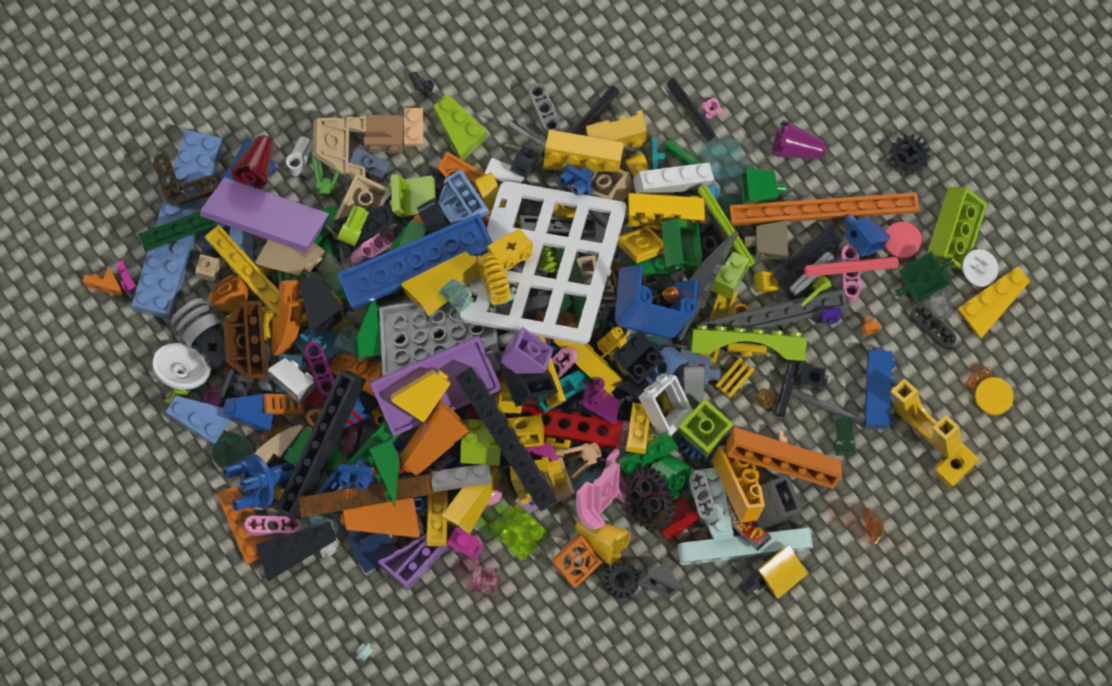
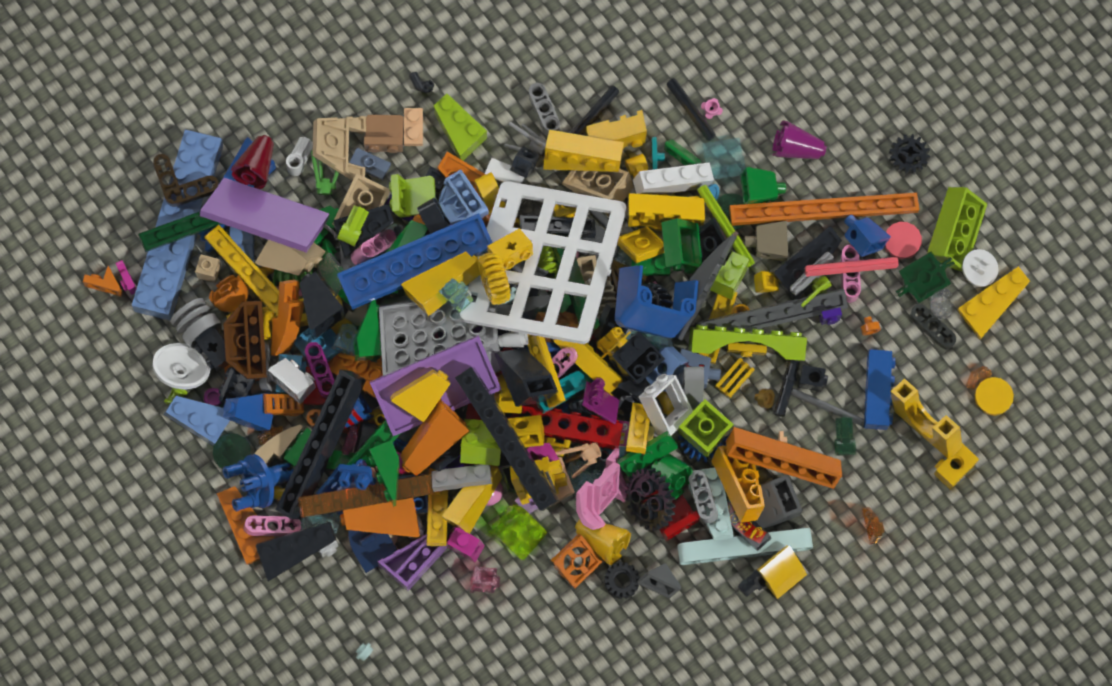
medium lavender slope [501,326,554,374] -> none
blue hips [559,163,593,196] -> none
orange hinge [662,287,679,303] -> none

